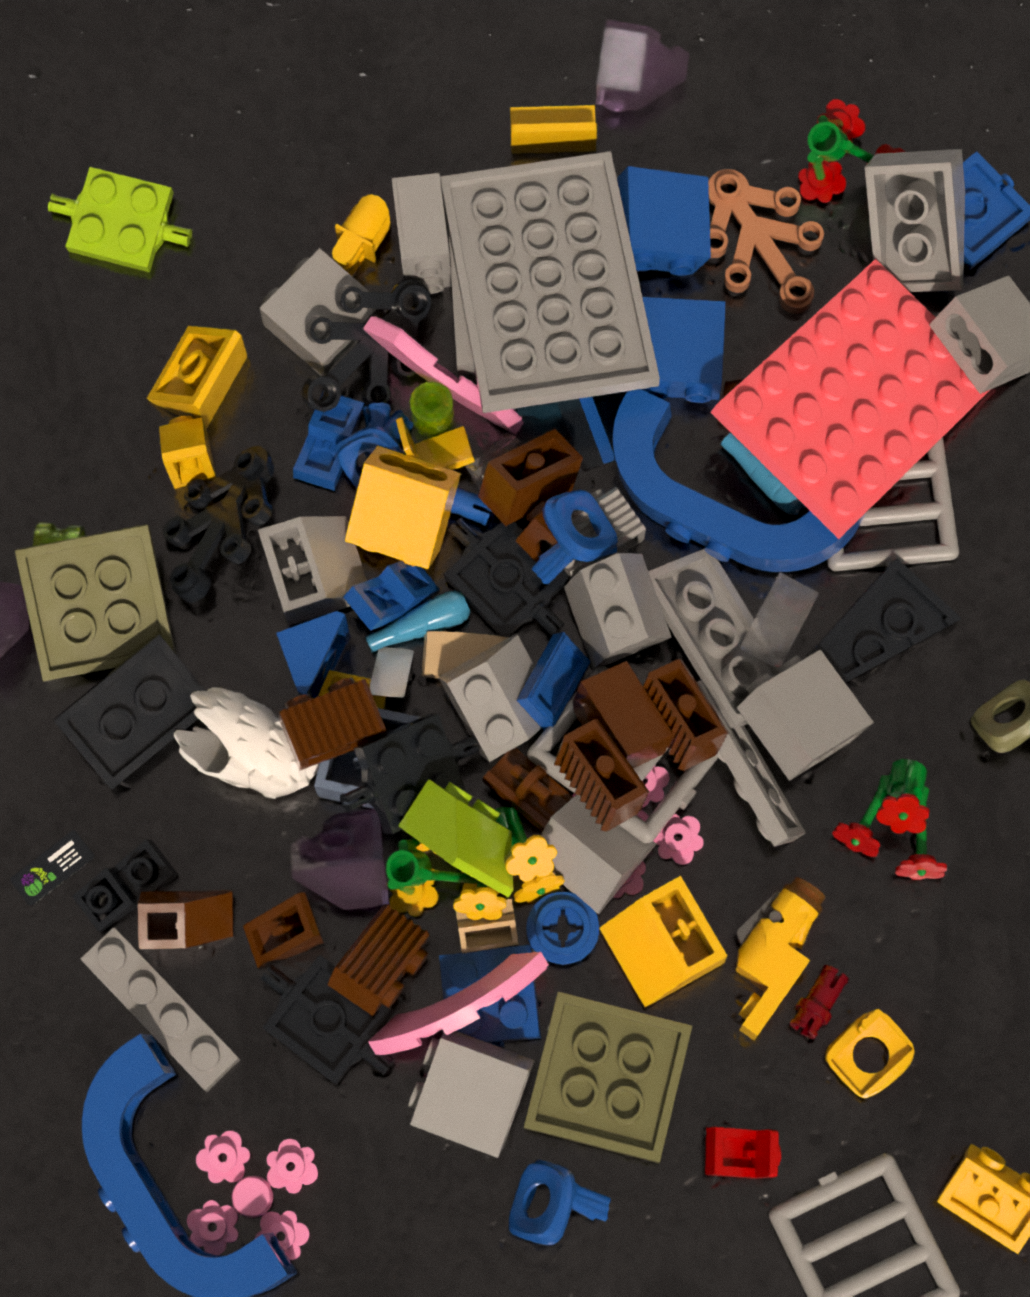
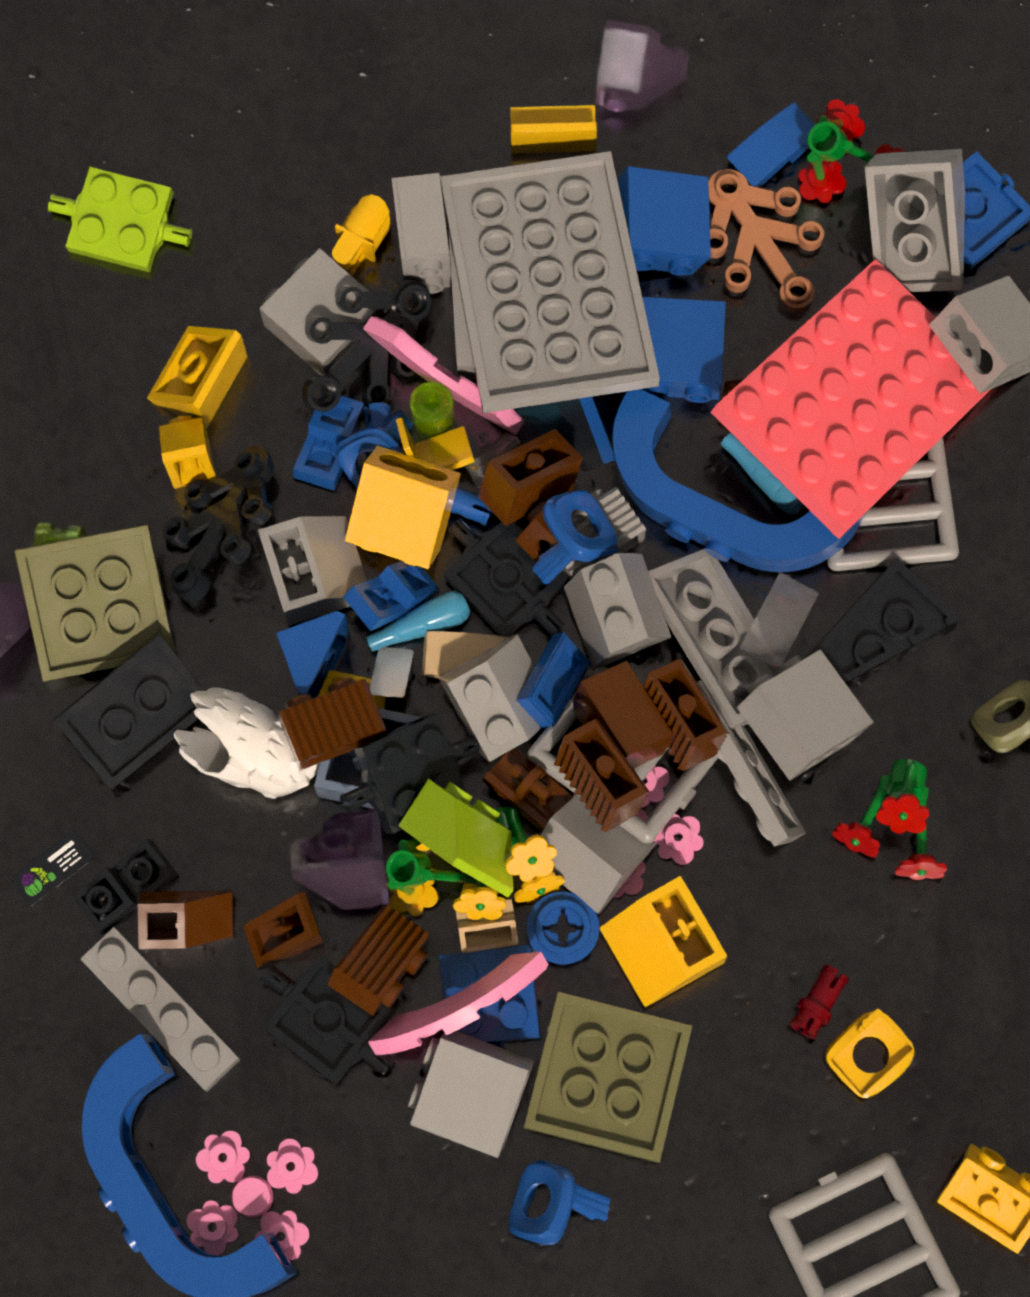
red bracket [705,1127,781,1179] -> none
yellow plate [735,877,826,1040] -> none
none -> blue slope [727,102,815,188]

